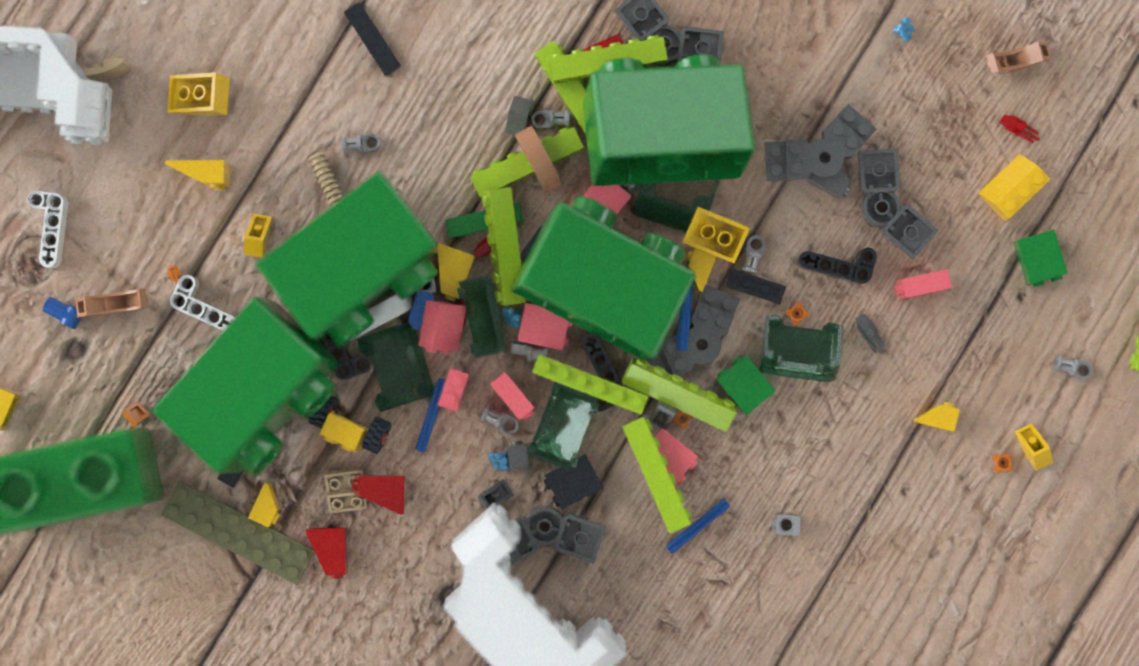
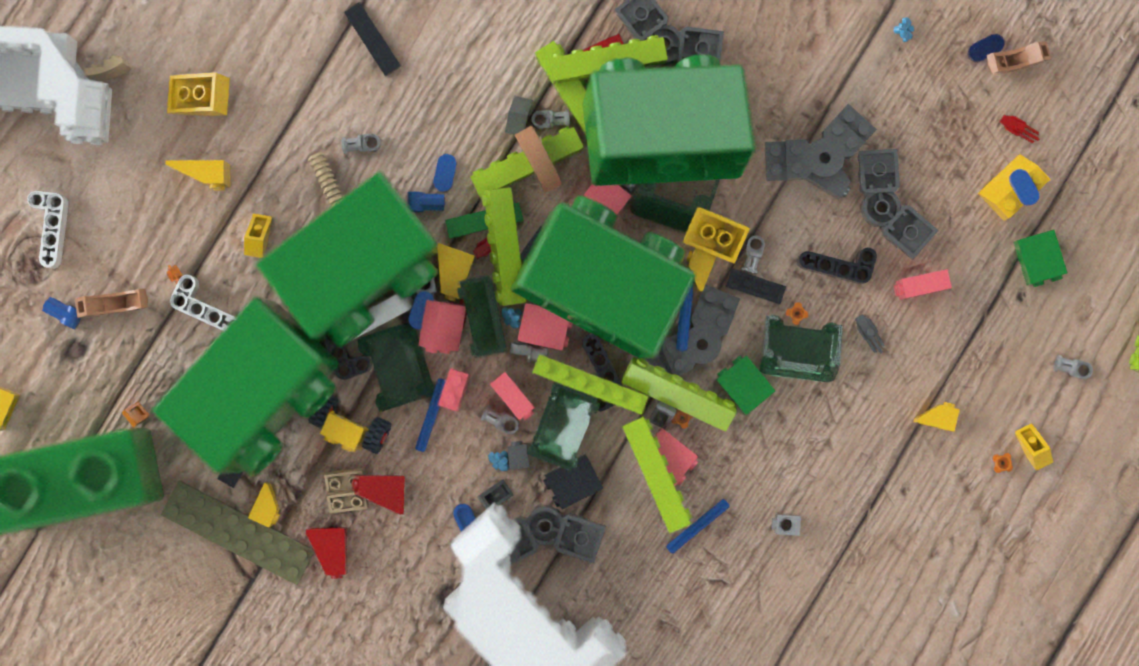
none -> blue piece [407,192,445,212]
none -> blue tile [433,154,457,192]
none -> blue tile [453,504,476,532]
none -> clear blue tile [967,34,1005,63]
none -> blue tile [1009,169,1040,206]

